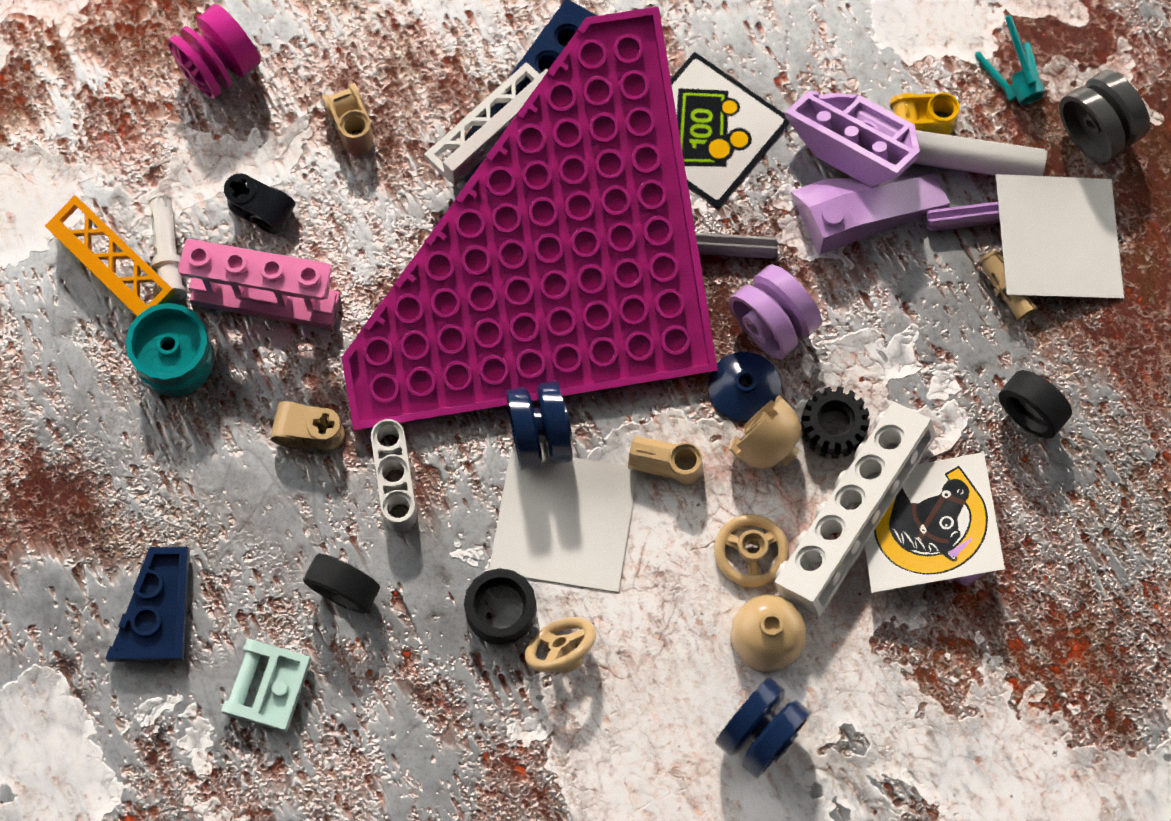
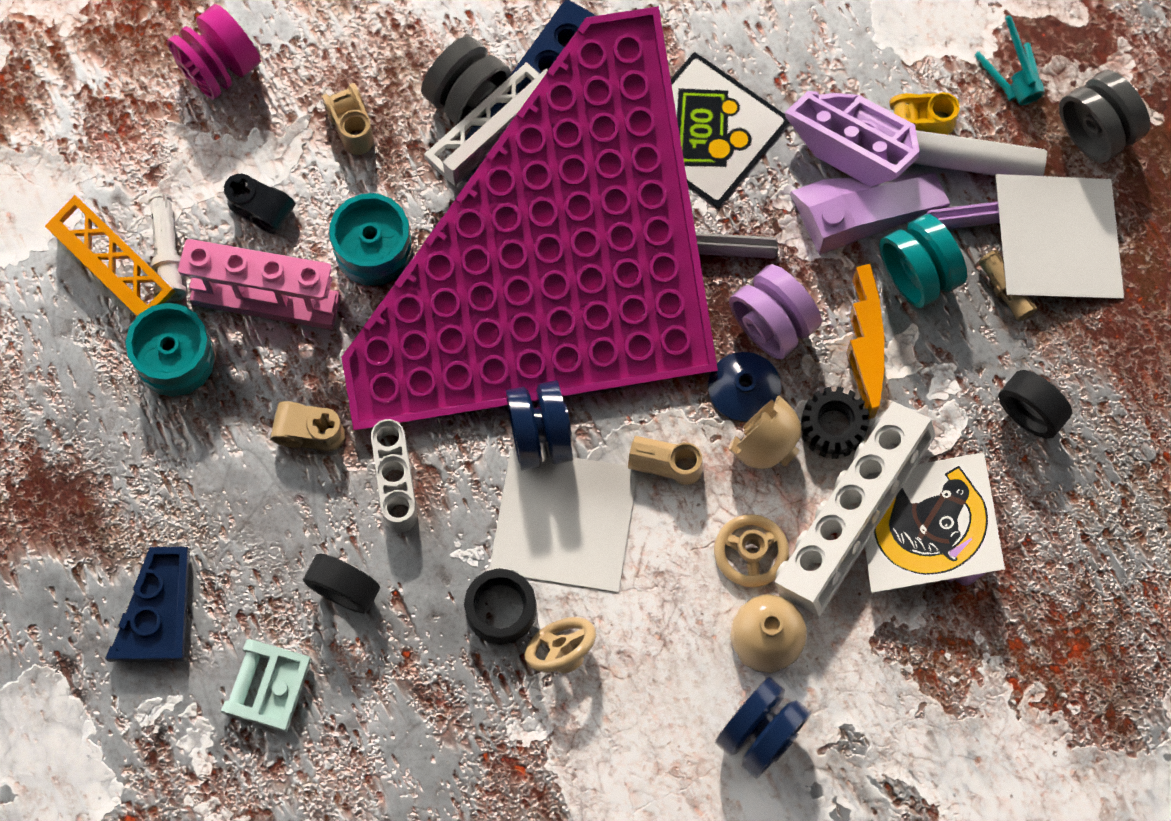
none -> teal wheel [329,193,412,286]
none -> dark grey wheel [421,35,511,125]
none -> light orange slope [846,264,884,419]
none -> teal wheel [879,214,968,308]

